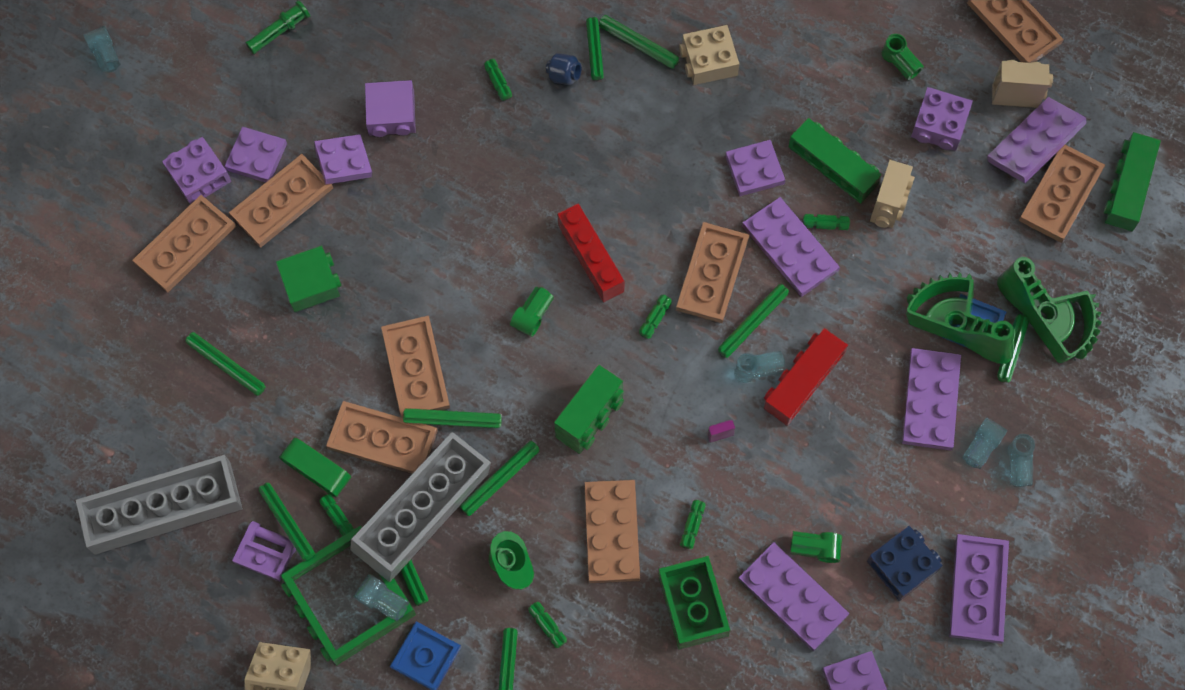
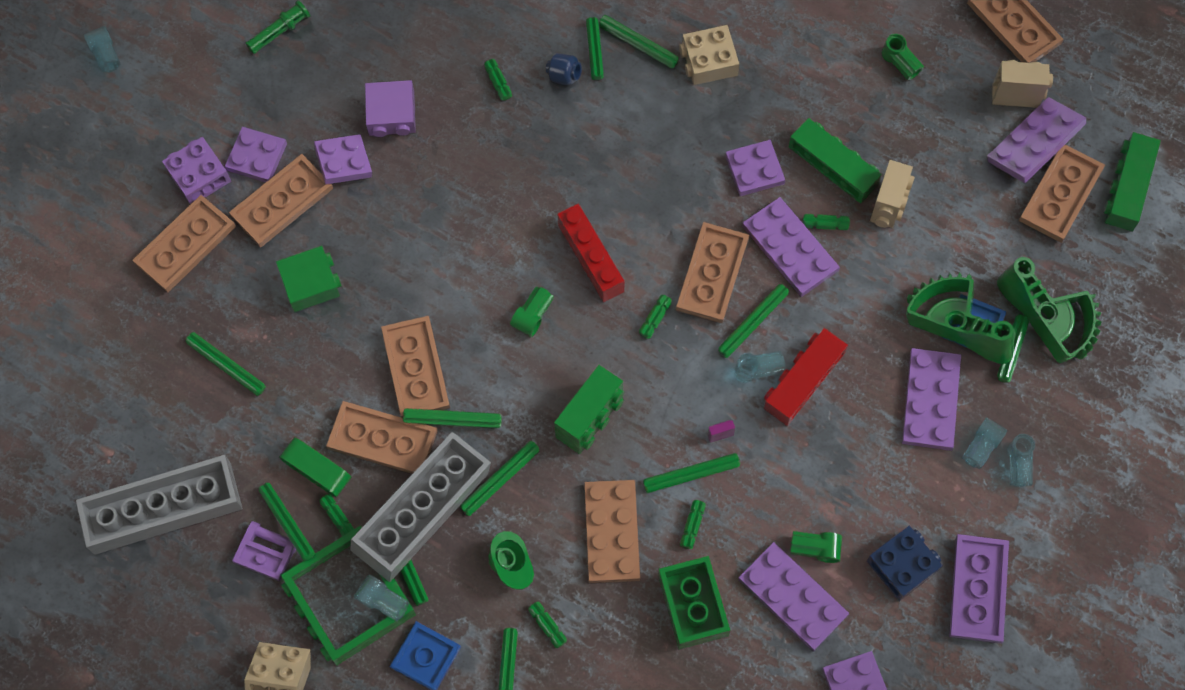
medium lavender brick [911,87,973,151] -> none
none -> green axle [643,453,740,493]

